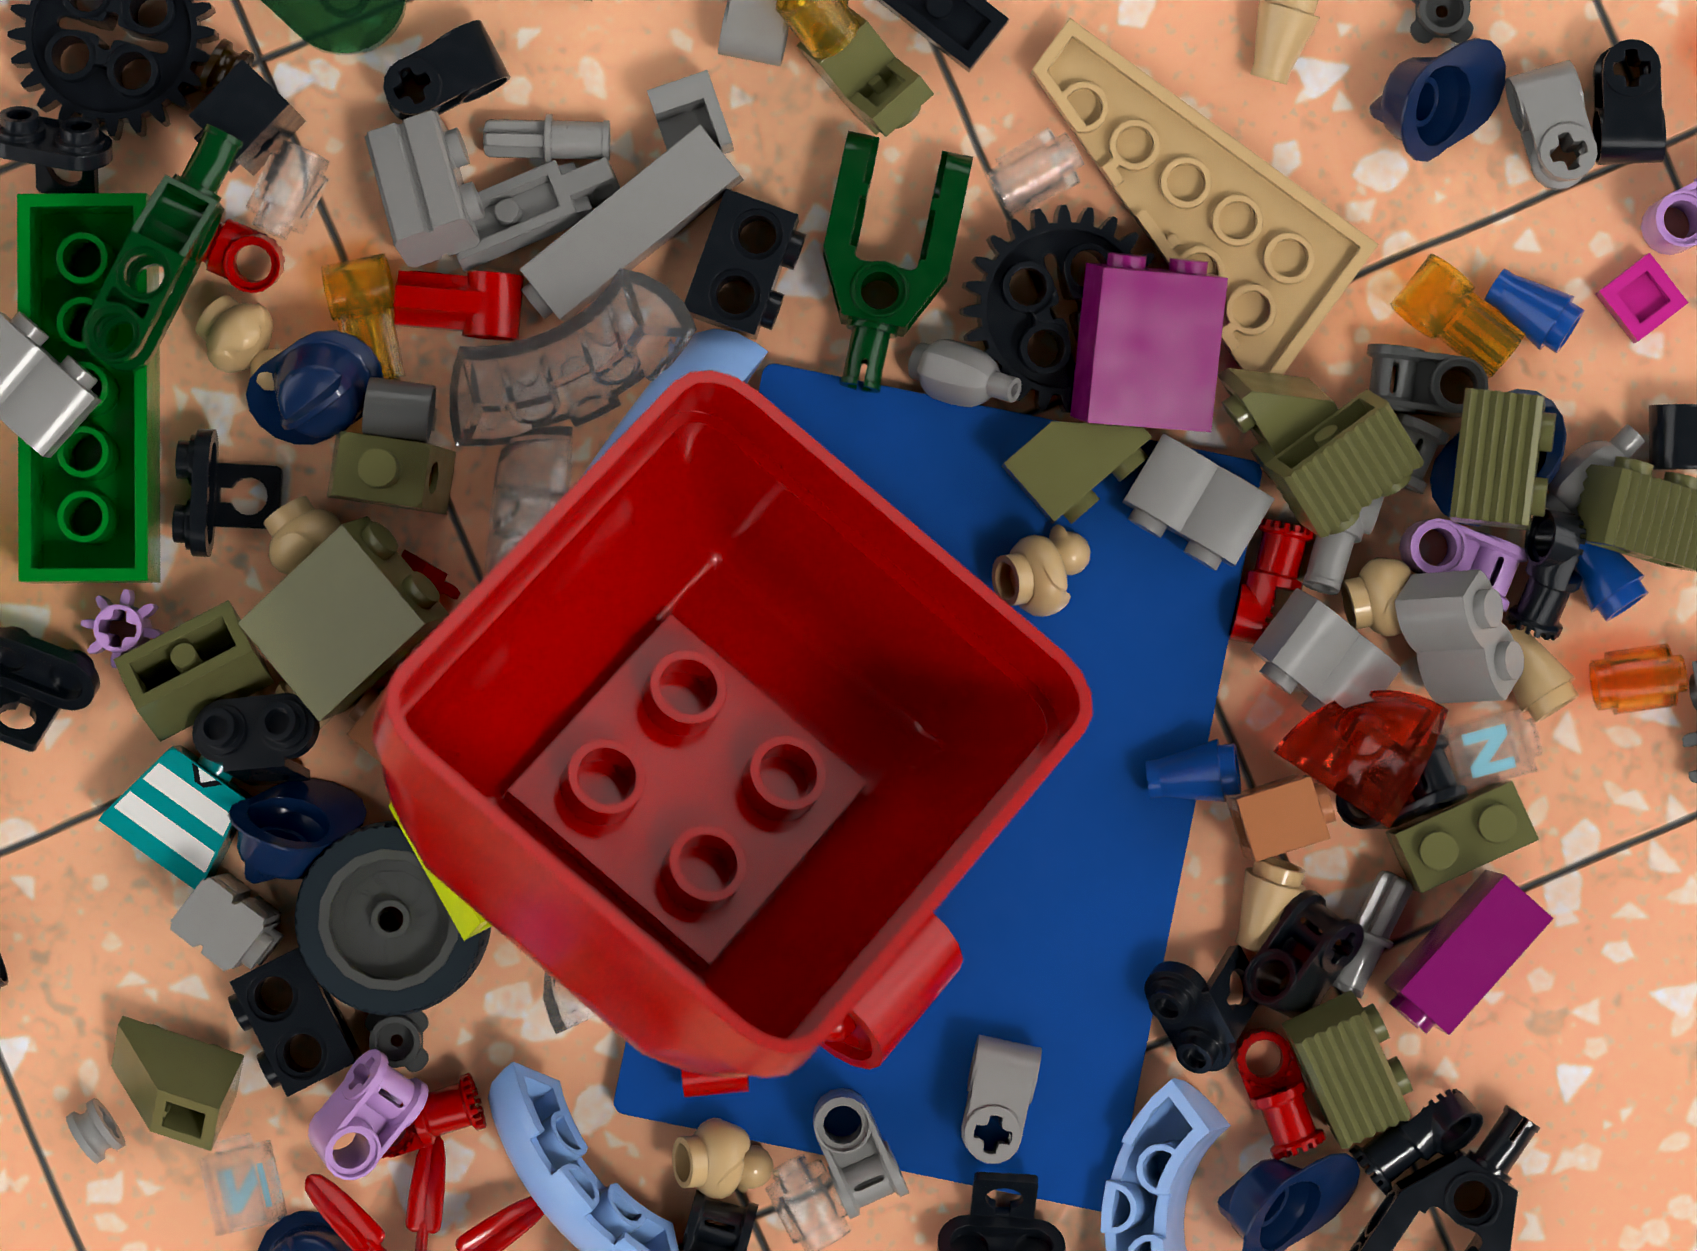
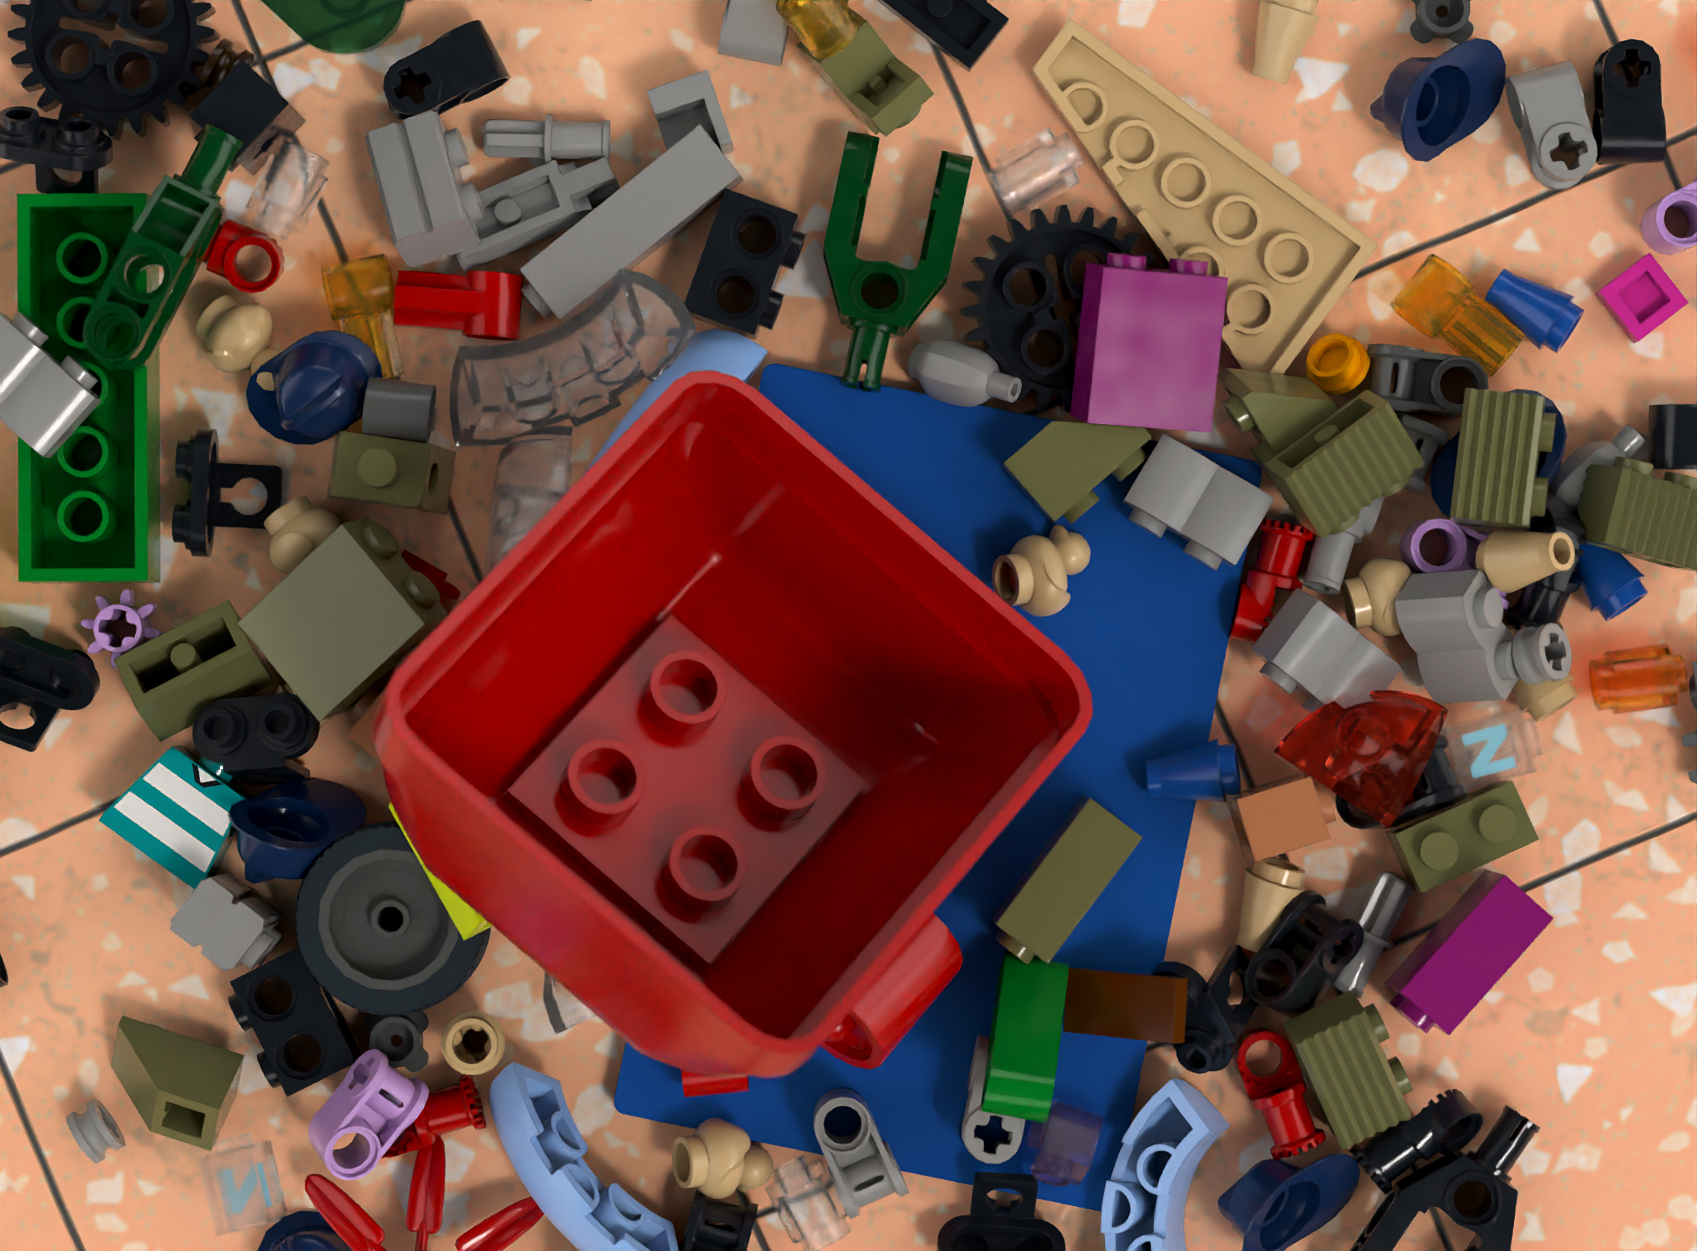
none -> tan cone [441,1011,505,1075]
none -> green beam [980,951,1069,1123]
none -> olive brick [991,795,1143,964]
none -> clear purple plate [1026,1100,1103,1187]
none -> reddish brown tile [1063,967,1188,1044]
none -> light orange plate [1306,333,1370,396]
none -> tan cone [1475,529,1575,593]
none -> light grey bush [1512,623,1572,685]

